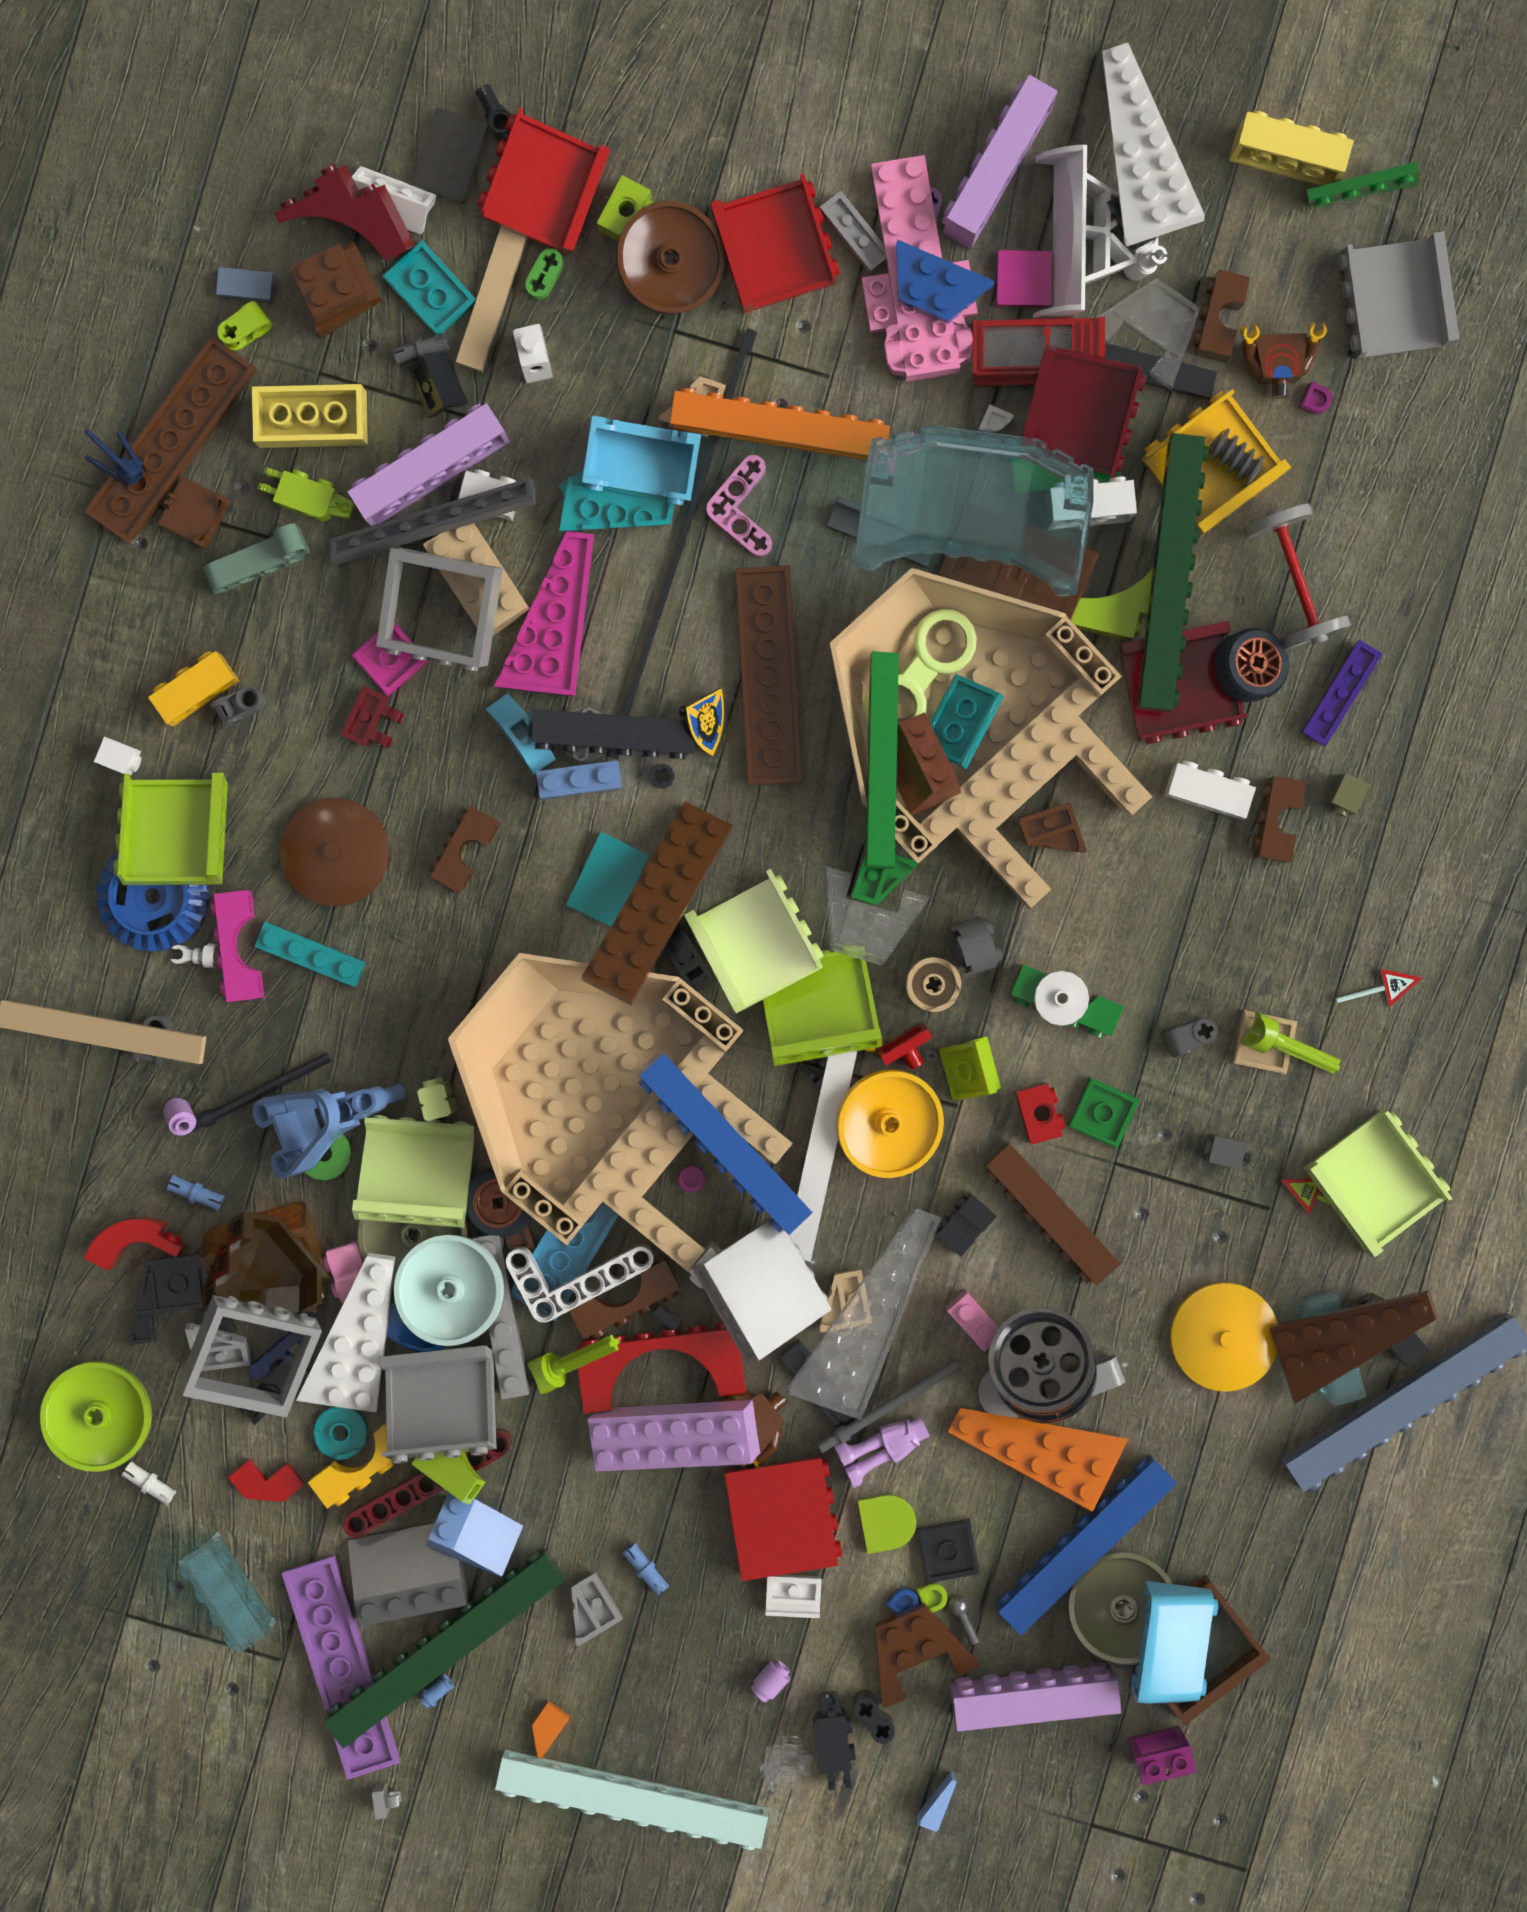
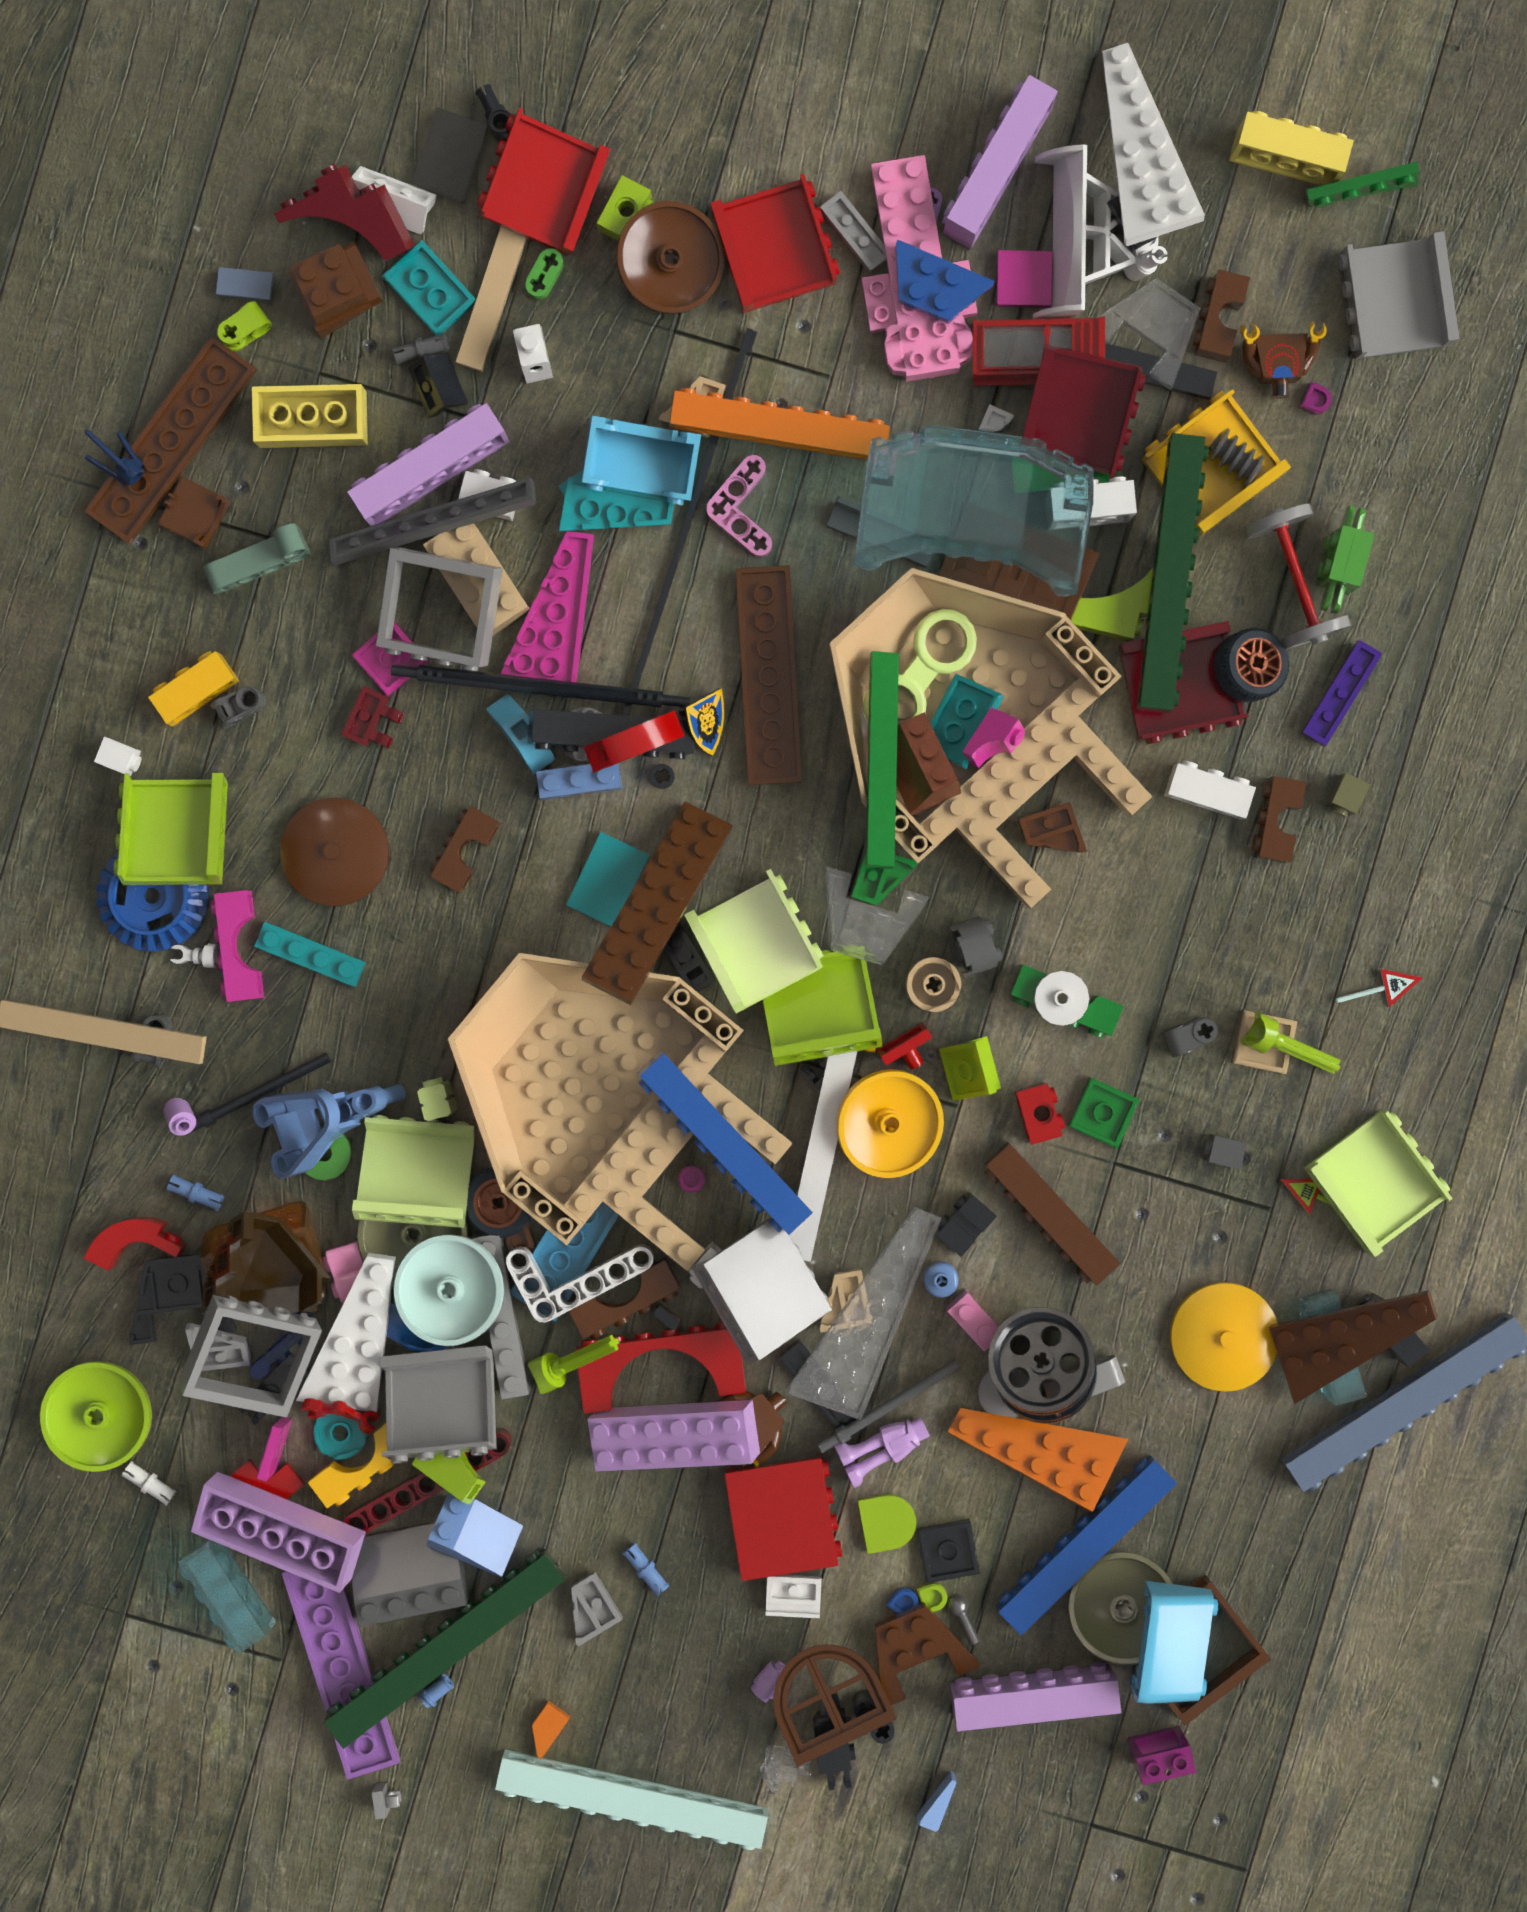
lime hinge [257,467,355,522] -> none
none -> lavender brick [191,1472,366,1593]
none -> dark pink tile [256,1417,292,1481]
none -> red piece [301,1398,379,1434]
none -> black axle [391,665,690,708]
none -> red arch [583,710,685,773]
none -> reddish brown window [773,1644,898,1767]
none -> medium blue head [923,1260,959,1298]
none -> dark pink arch [963,707,1025,768]
none -> bright green brick [1315,505,1375,614]

